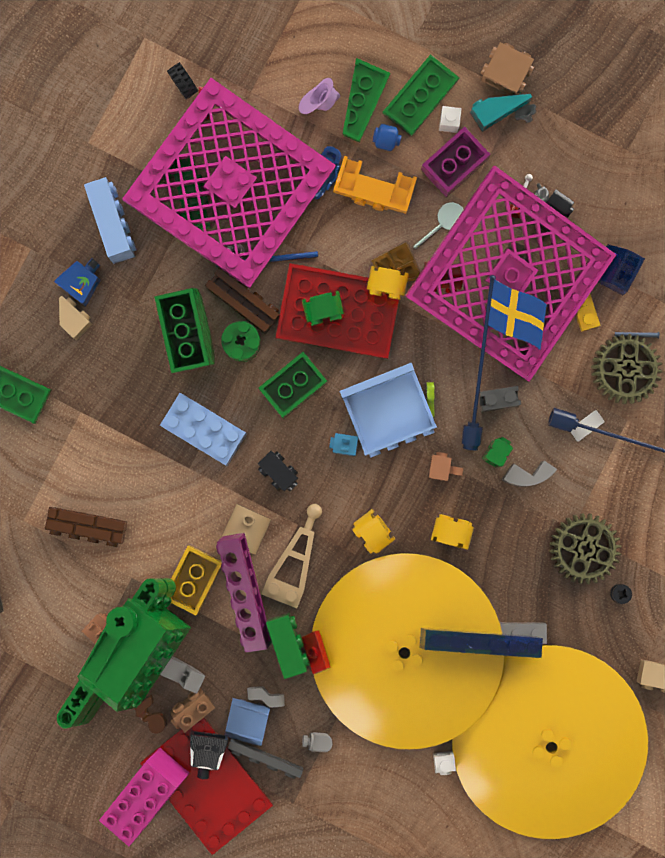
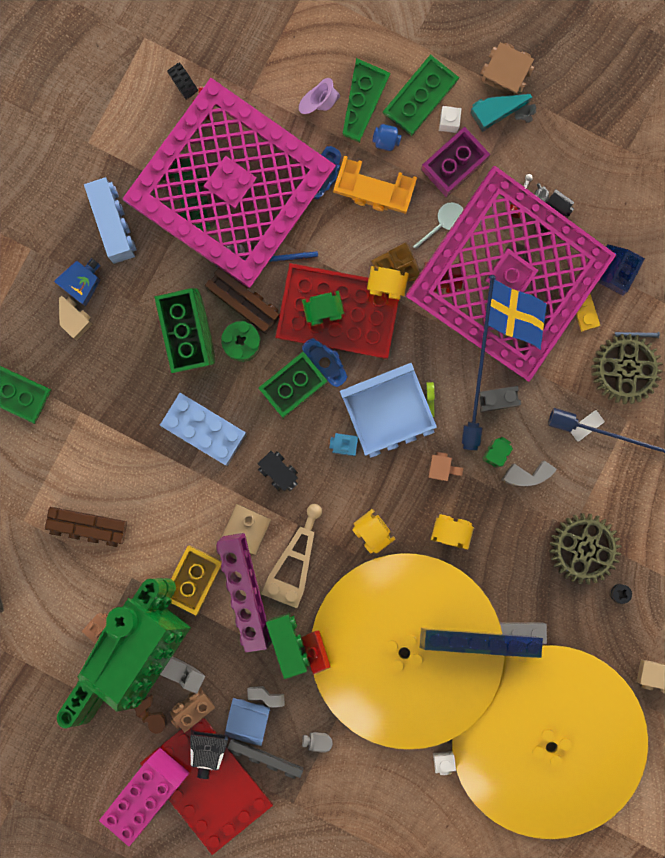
none -> blue piece [302,338,348,387]

